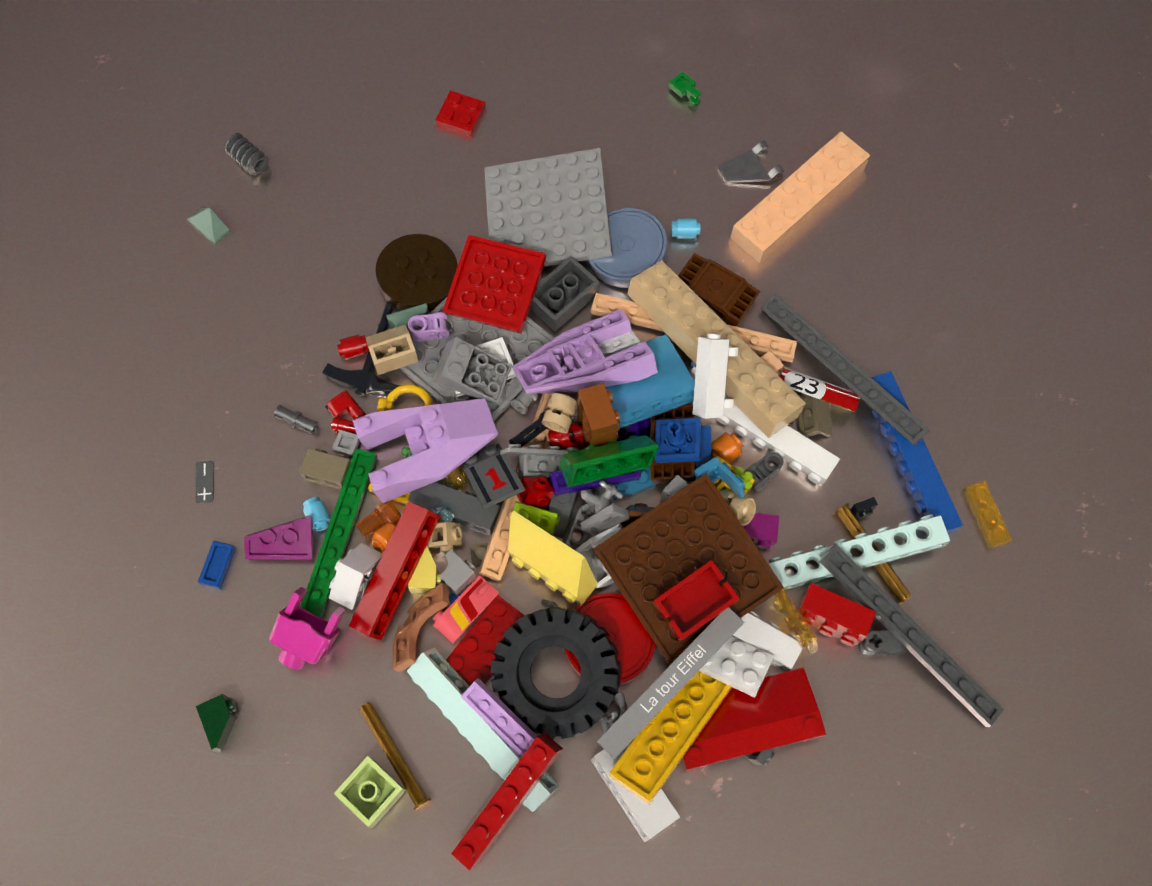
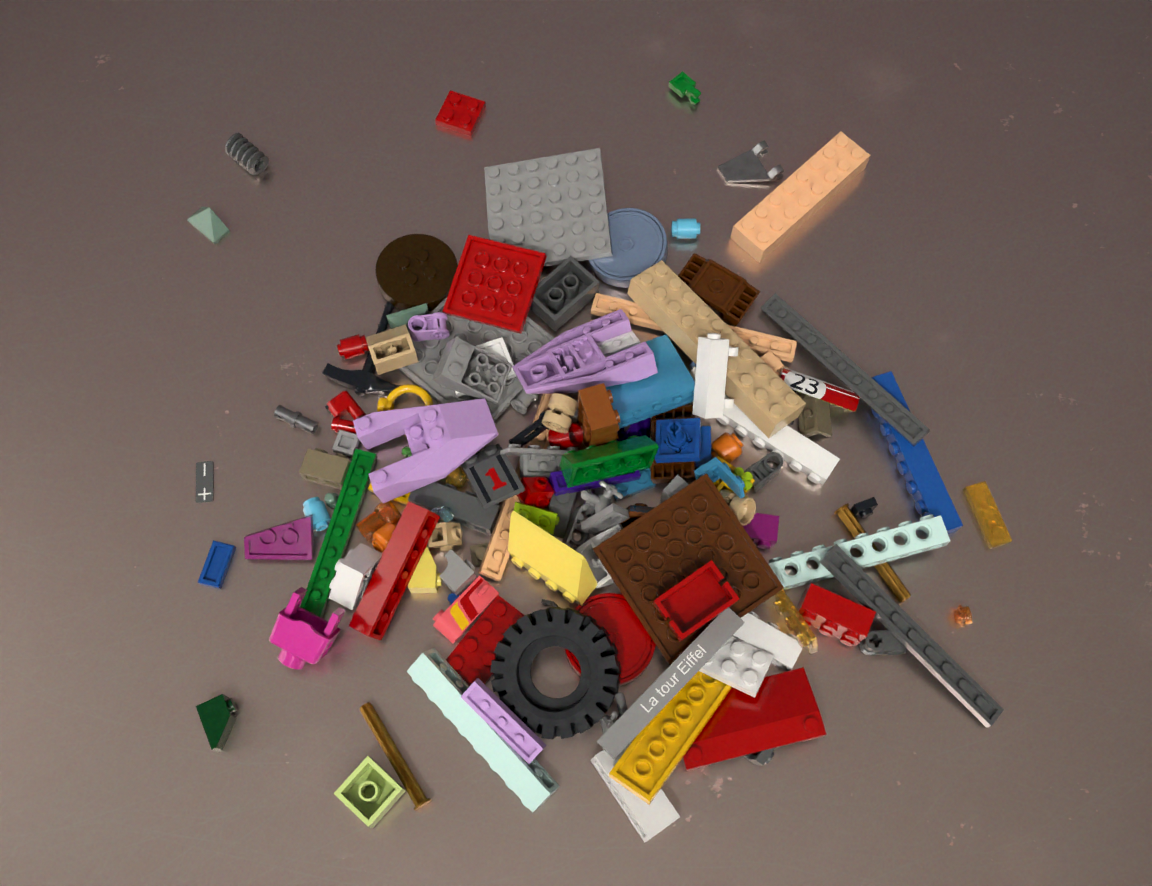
nougat plate [393,583,449,673] -> none
red brick [451,733,564,870] -> none
none -> sand green piece [324,493,339,508]
none -> clear orange plate [954,605,972,627]

